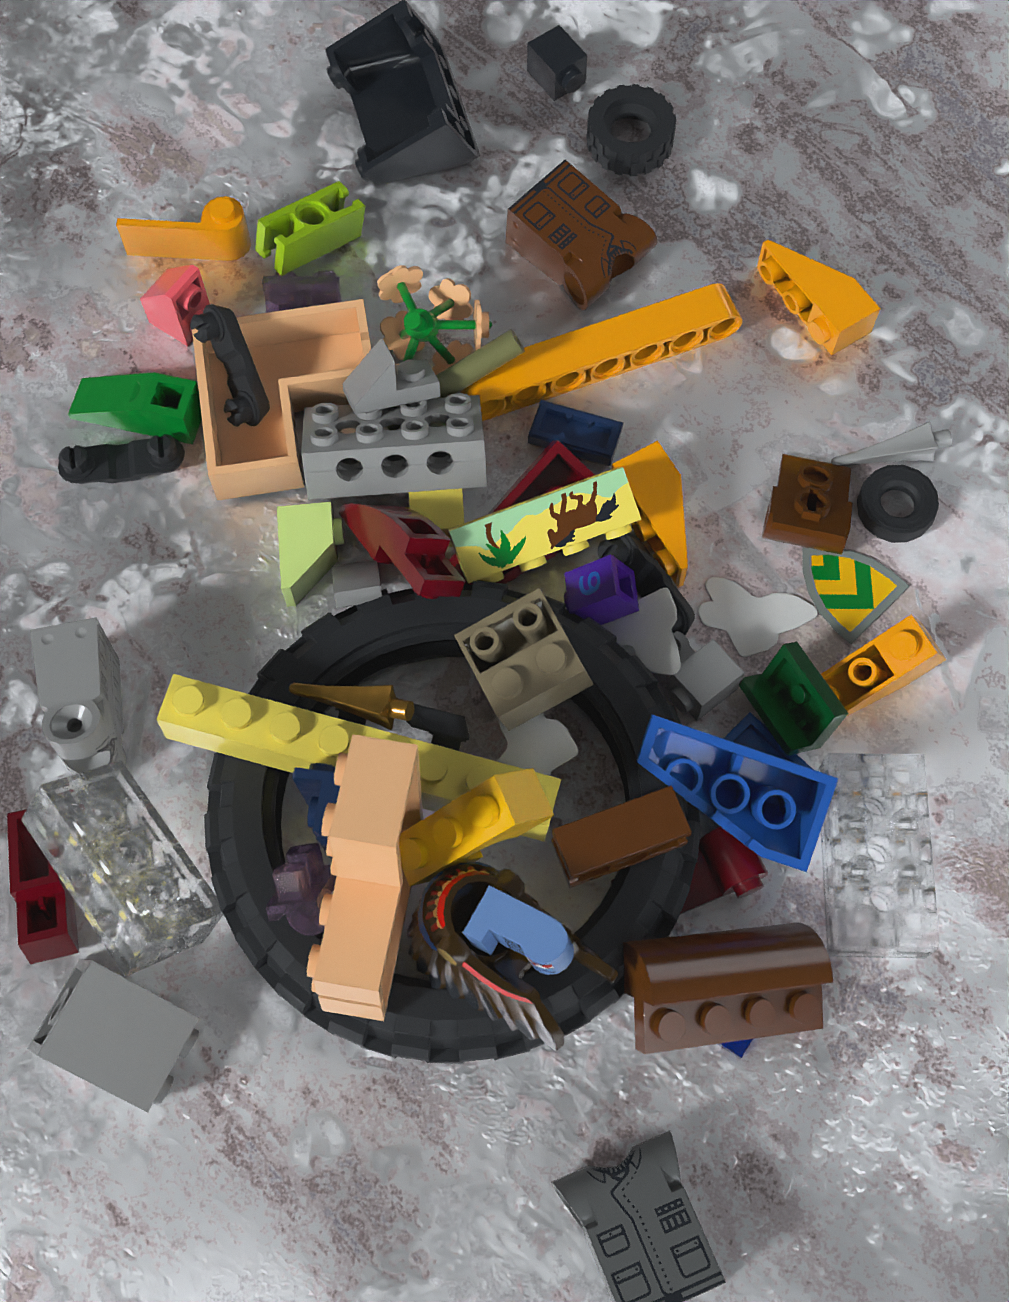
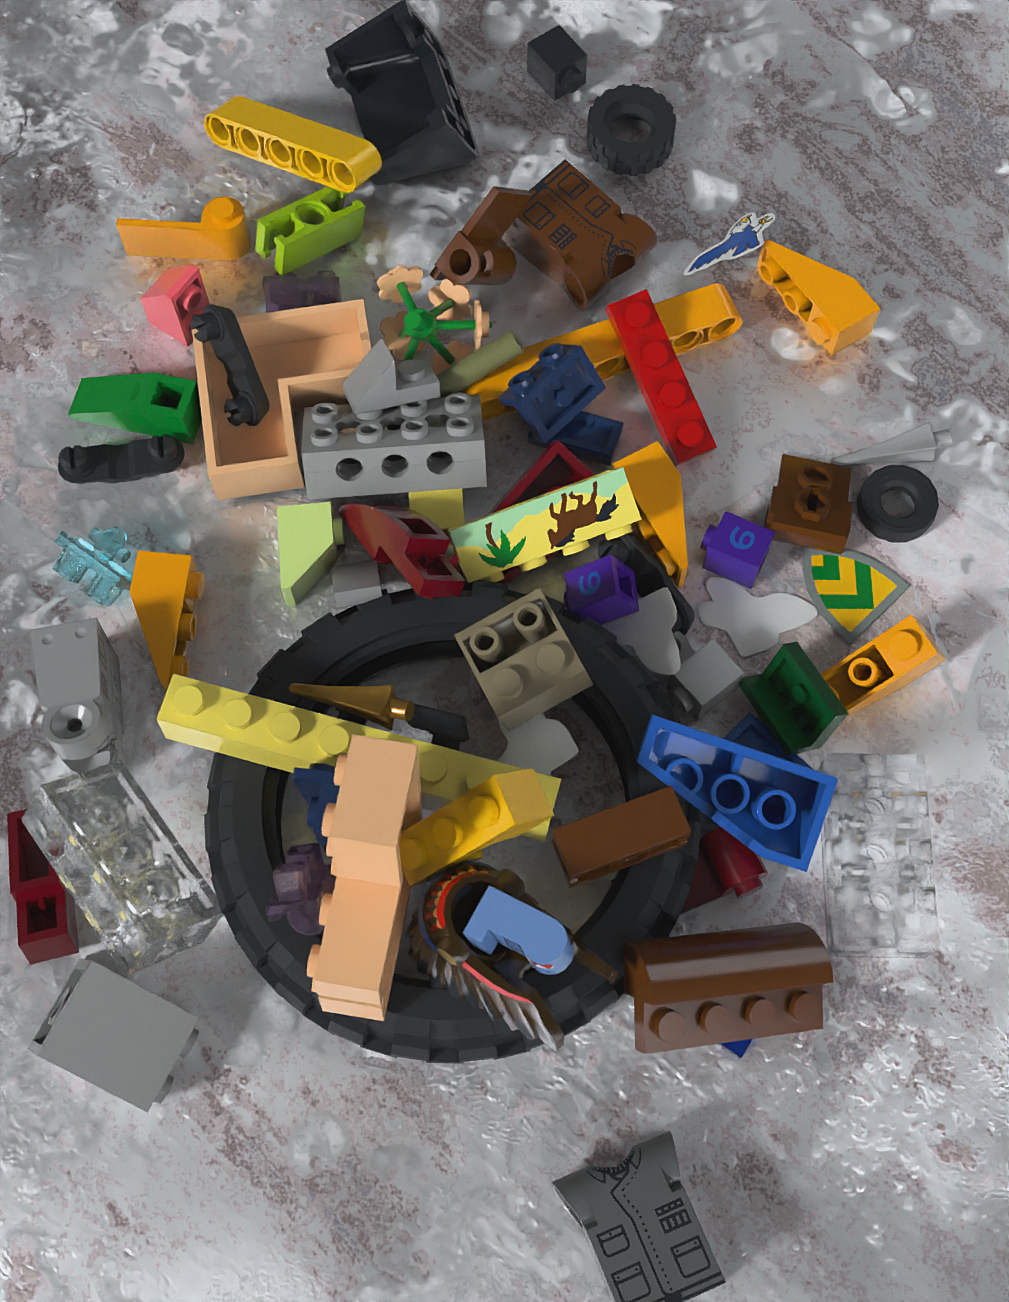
none -> clear light blue hips [52,526,133,607]
none -> light orange slope [129,550,204,692]
none -> yellow beam [204,95,382,193]
none -> reddish brown piece [429,186,532,285]
none -> dark blue bracket [499,343,606,443]
none -> red plate [605,289,717,467]
none -> sticker [683,212,776,275]
none -> dark purple brick [700,511,775,589]

